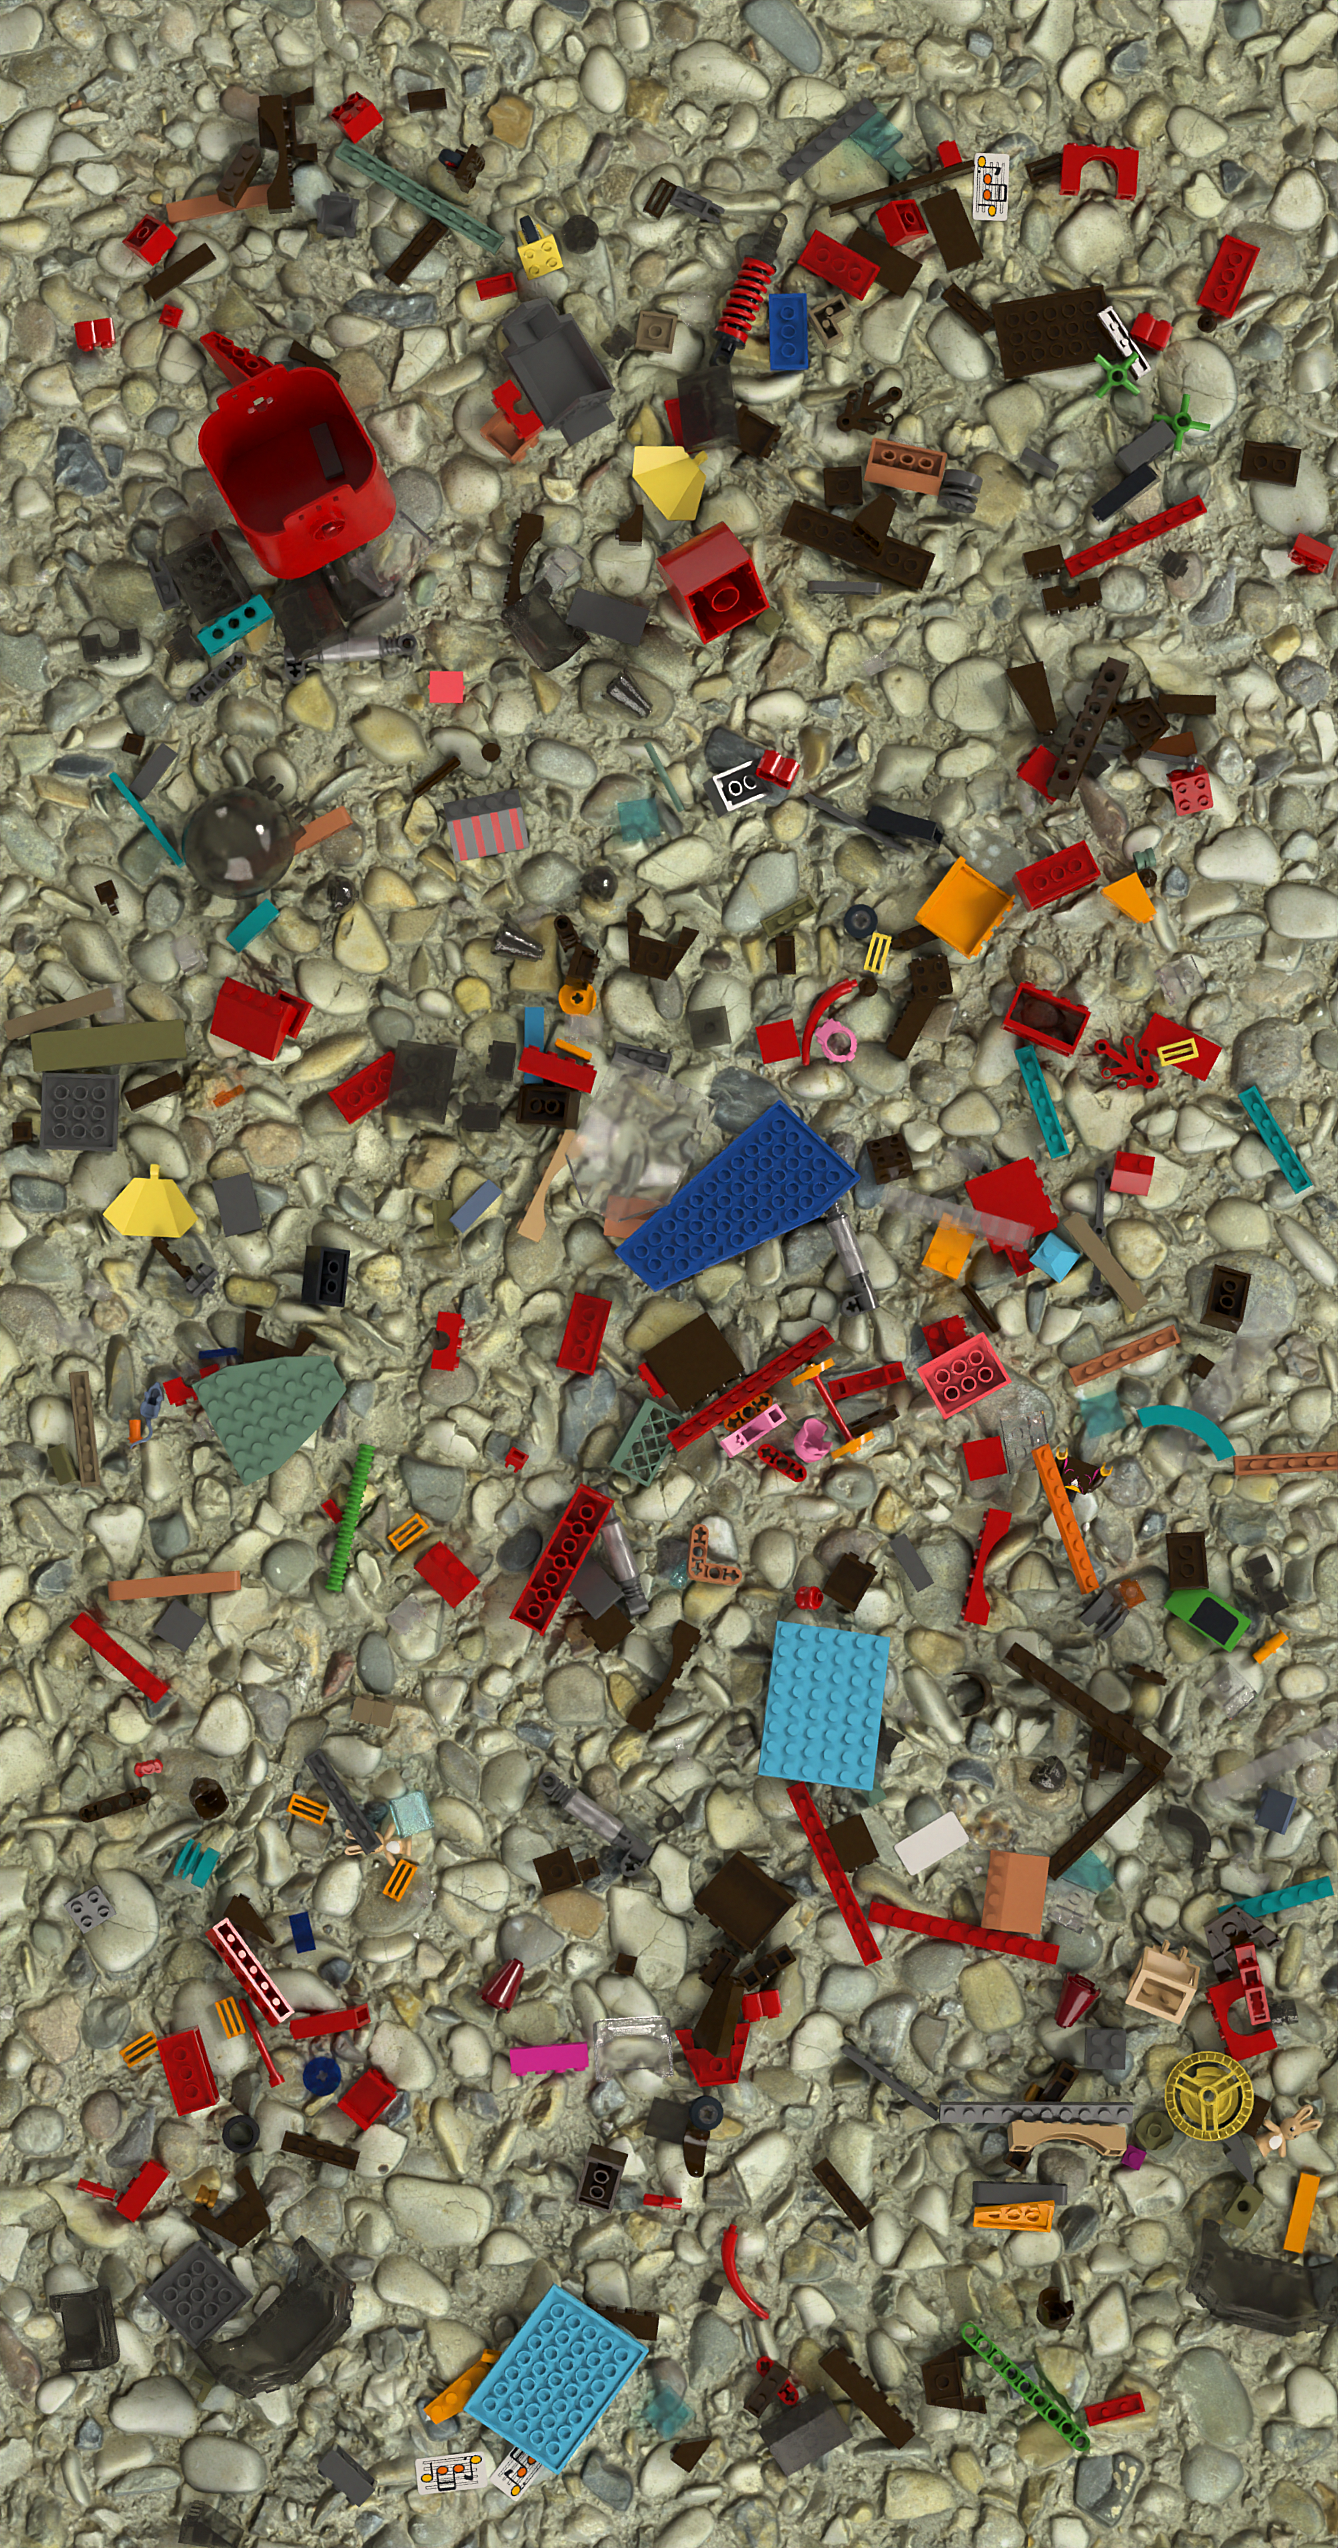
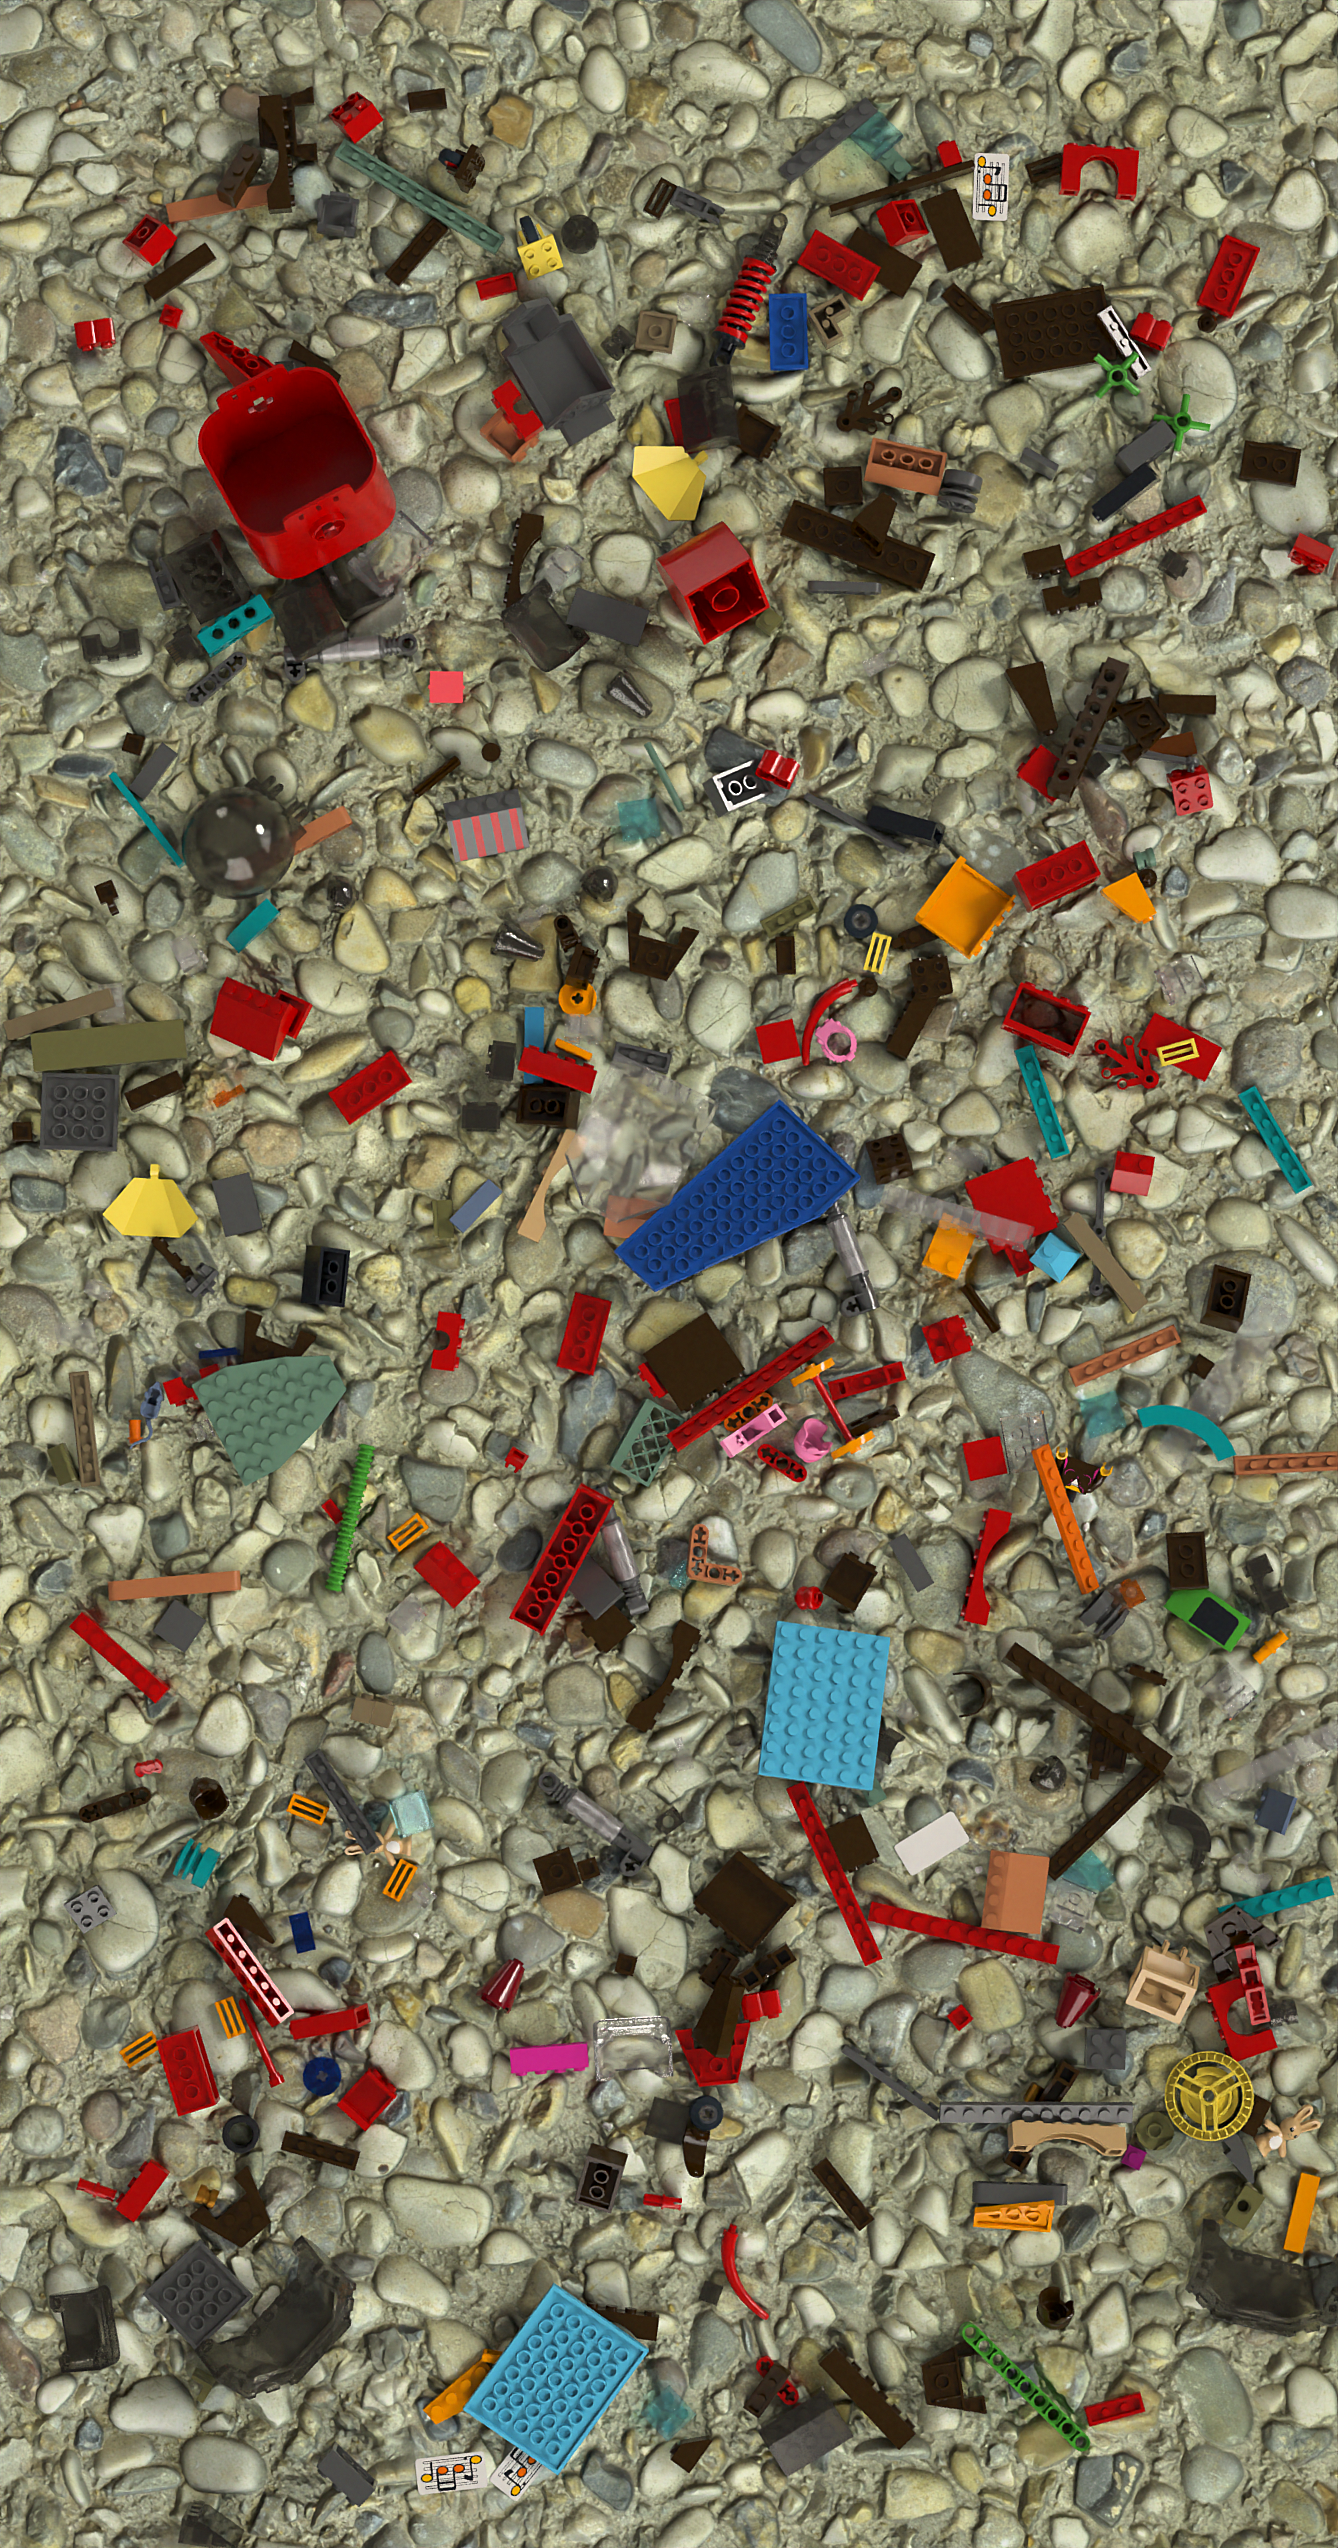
dark grey tile [309,422,345,480] -> none
clear smoke slope [385,1040,458,1126] -> none
dark brown arch [615,504,644,546] -> none
clear smoke plate [688,1006,732,1050] -> none
coral slope [916,1332,1012,1420] -> none
none -> red plate [946,2004,974,2031]

